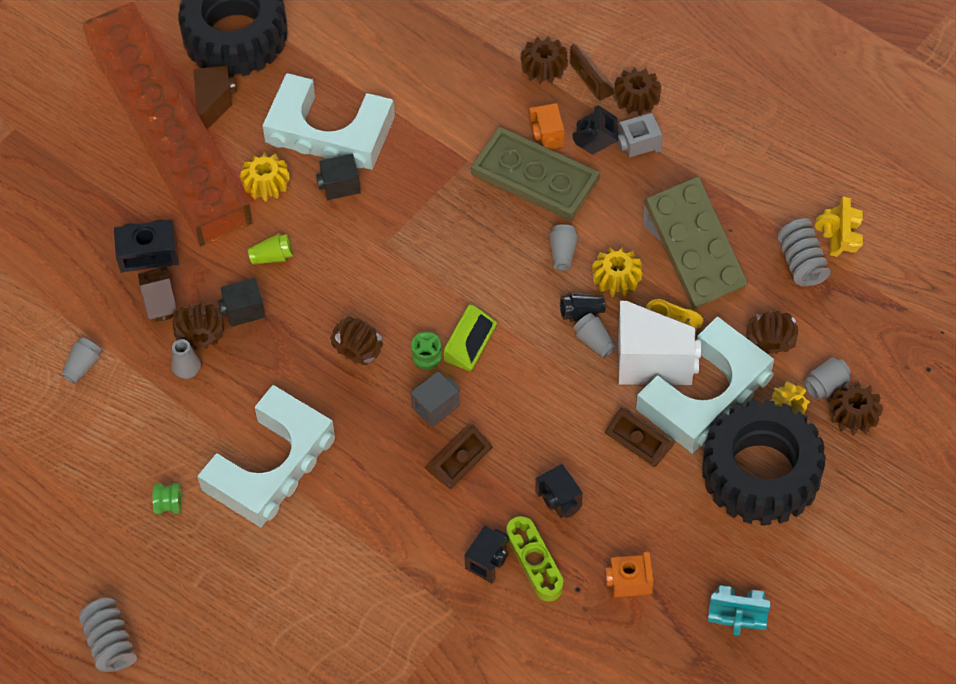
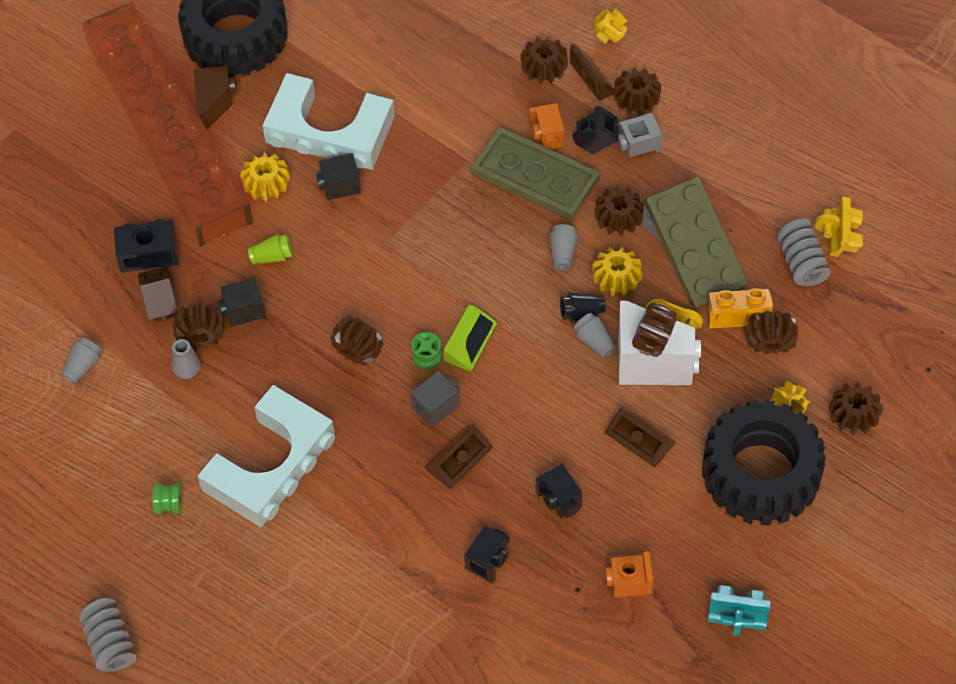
lime beam [507,516,563,602] -> none
light aqua arch [636,316,774,454] -> none
light grey brick [804,357,851,401] -> none
none -> yellow gear [593,8,627,44]
none -> reddish brown gear [594,186,644,237]
none -> reddish brown gear [632,303,677,357]
none -> light orange bracket [708,288,773,329]

